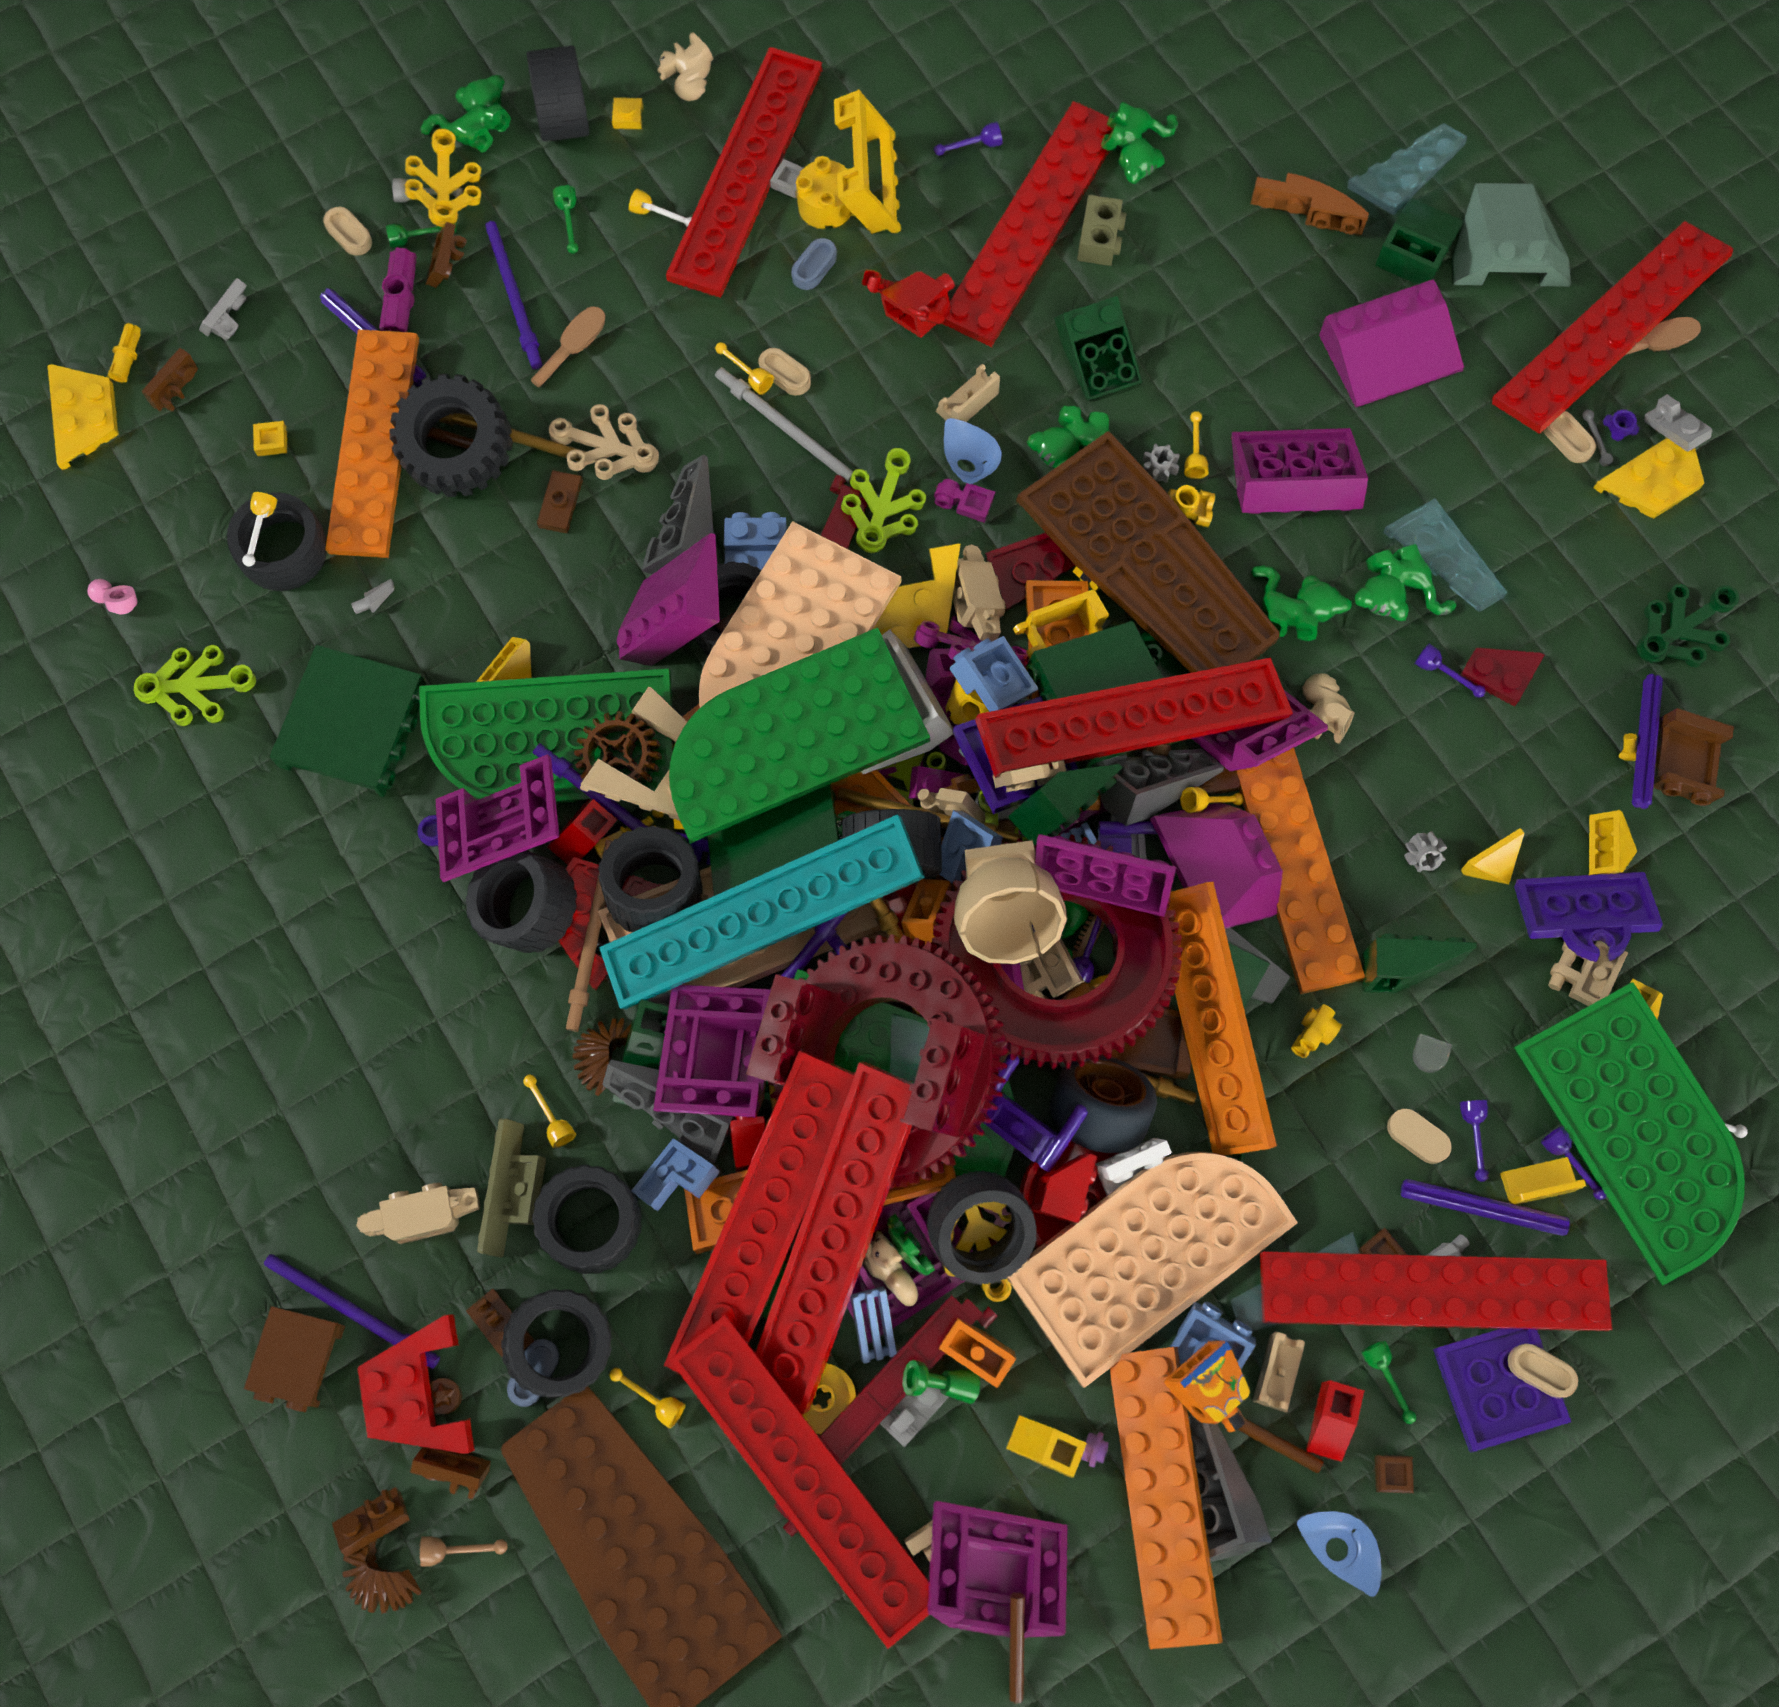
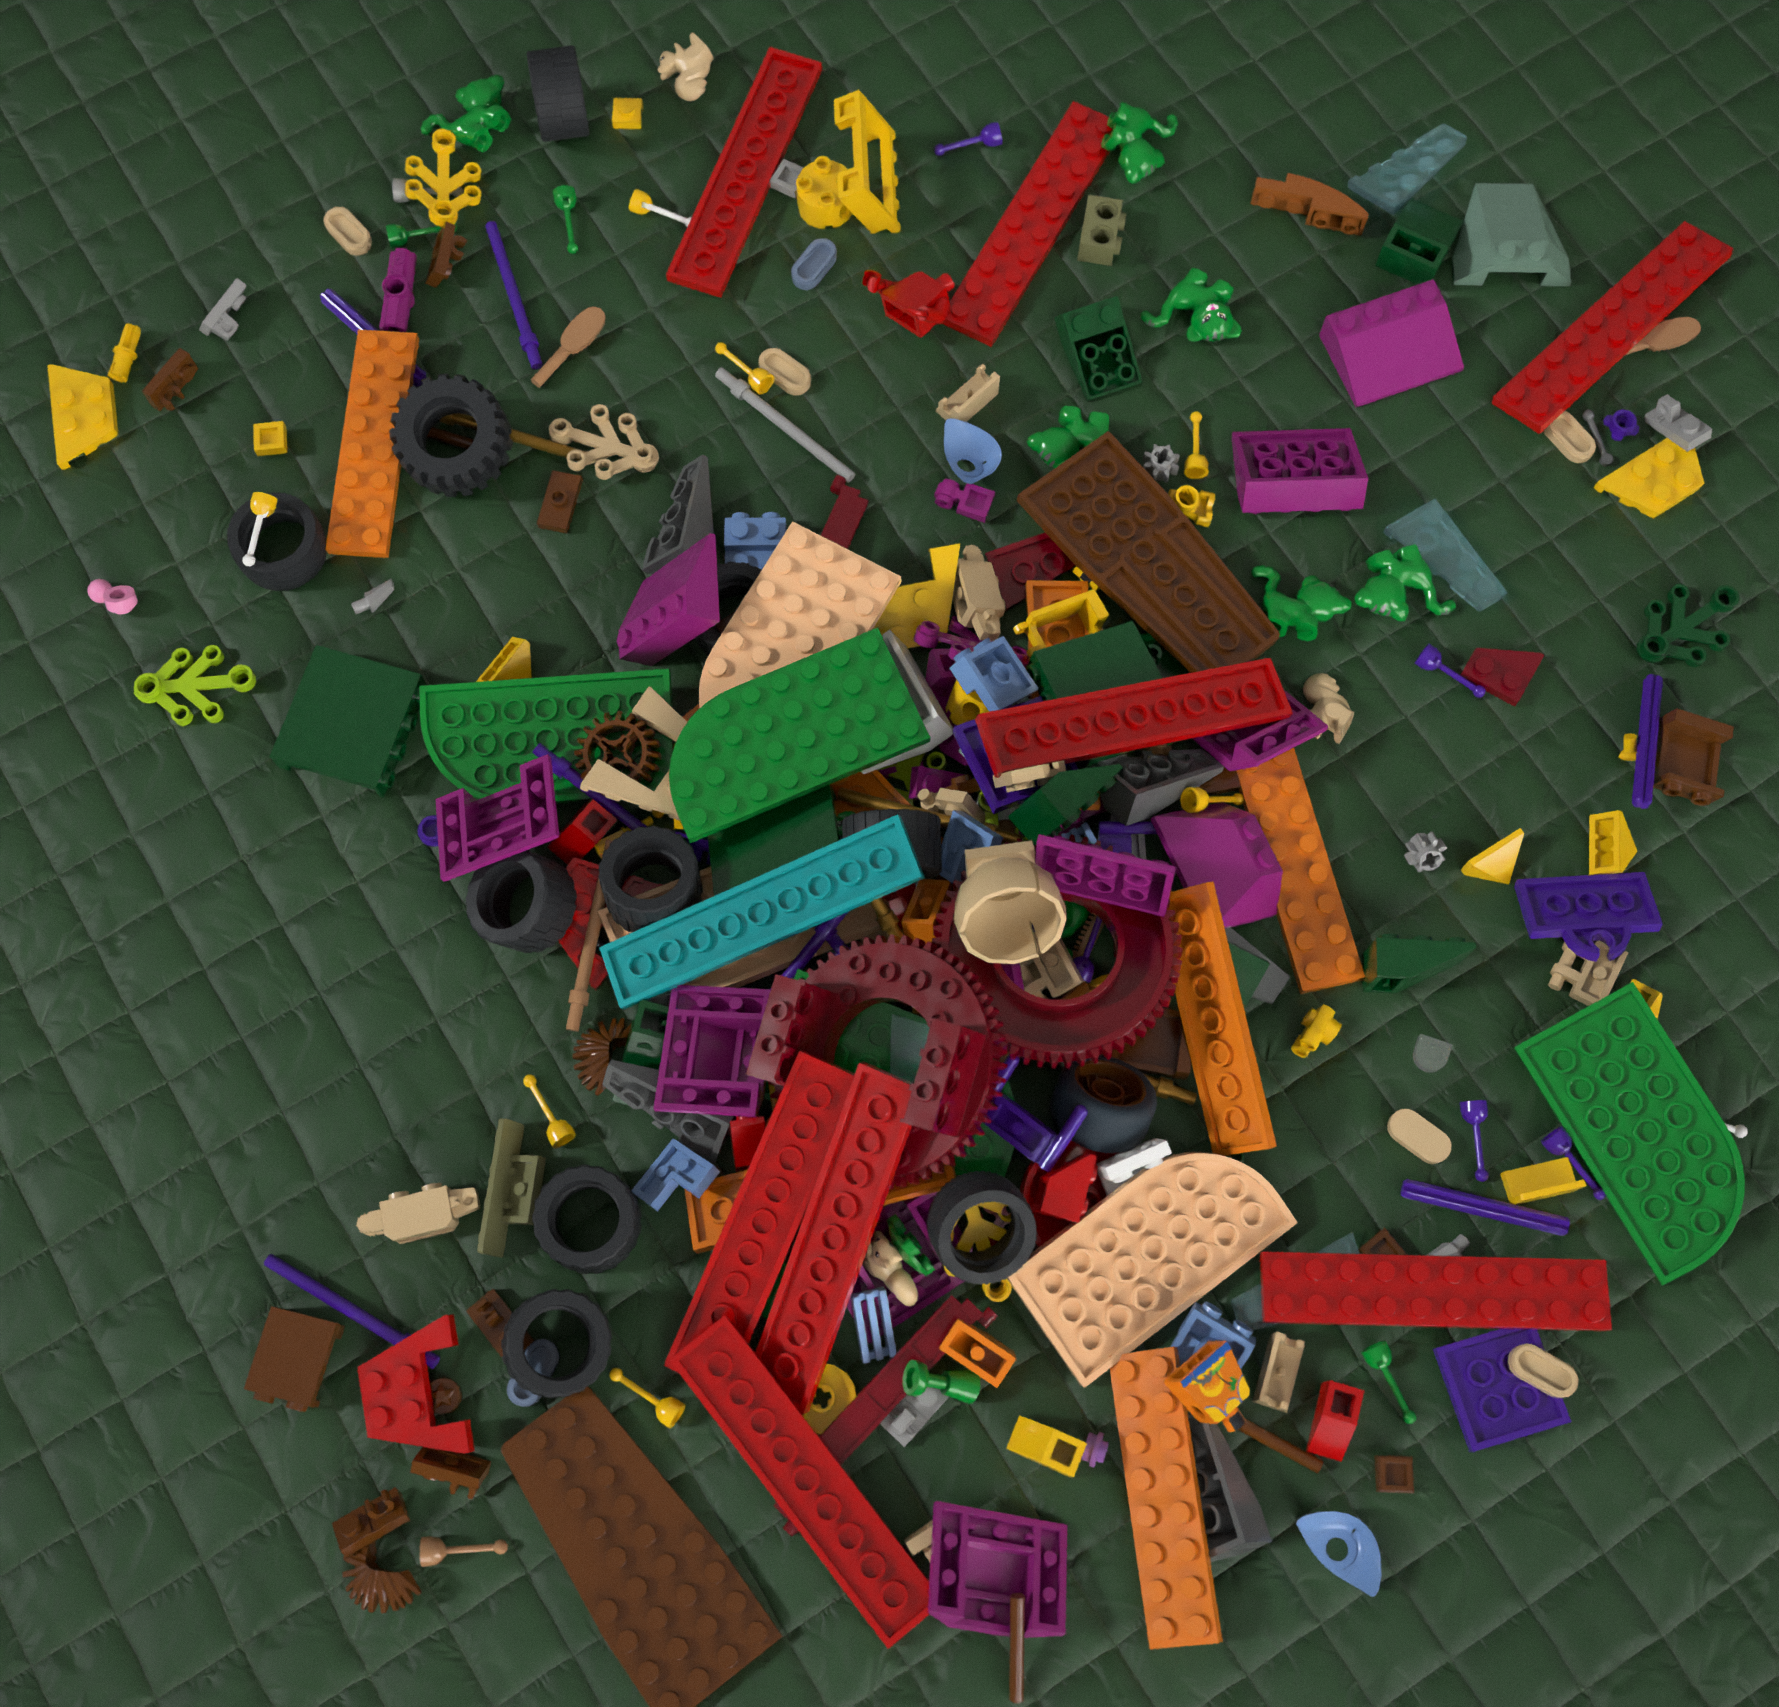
lime plant [841,448,926,553] -> none
none -> green animal [1140,268,1241,342]

